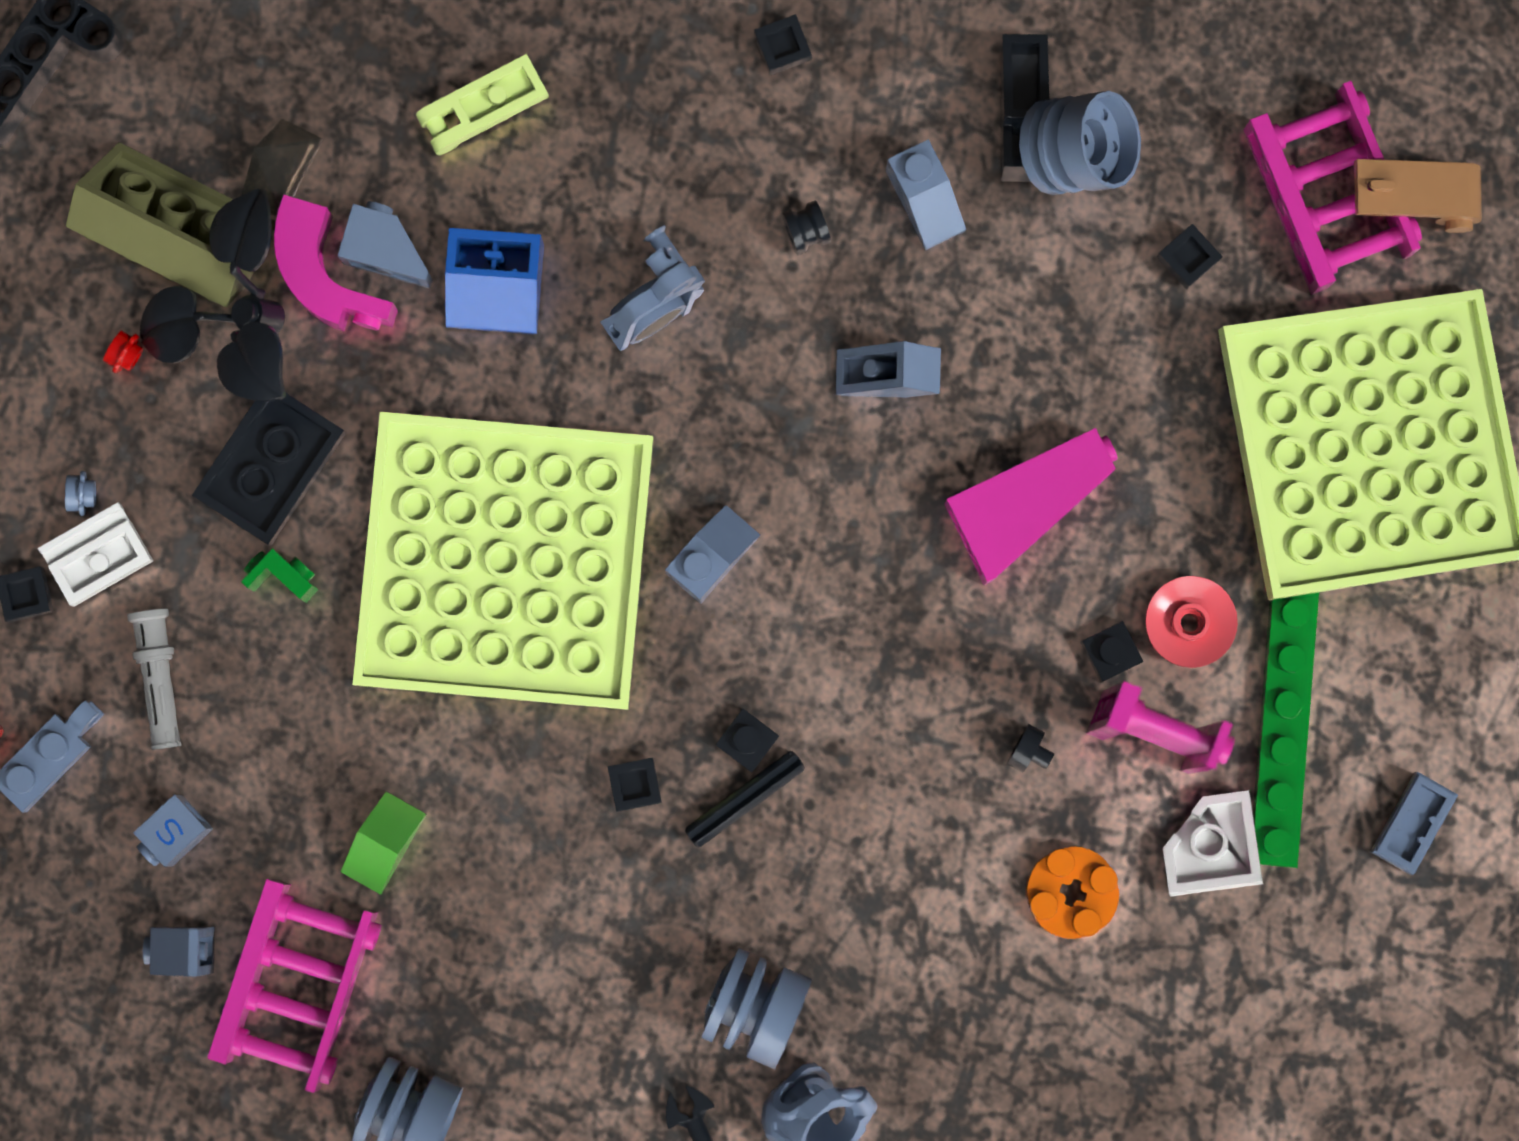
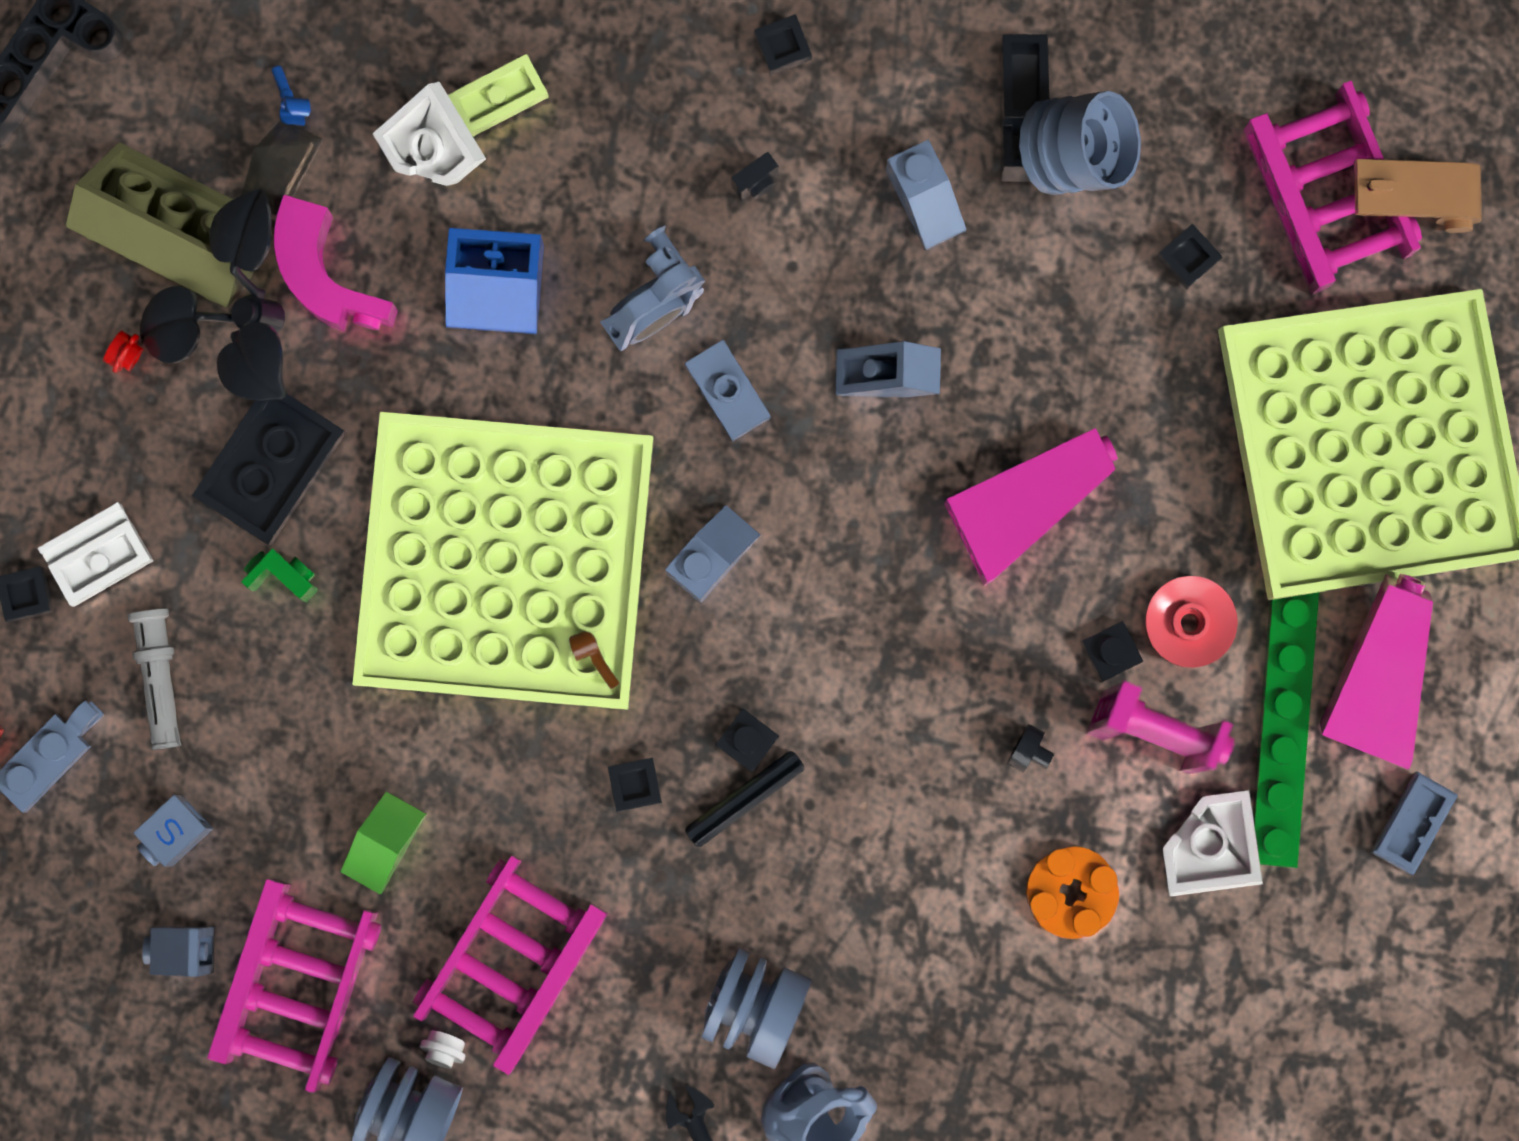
sand blue plate [65,471,96,516] -> none
sand blue slope [338,201,433,288] -> none
black wheel [782,200,831,256] -> none
none -> blue hand [271,66,310,126]
none -> white plate [373,82,486,186]
none -> dark pink fence [413,856,608,1075]
none -> white plate [419,1031,466,1069]
none -> reddish brown hand [569,631,620,690]
none -> sand blue plate [685,340,771,442]
none -> black plate [731,152,779,201]
none -> dark pink slope [1320,574,1433,770]

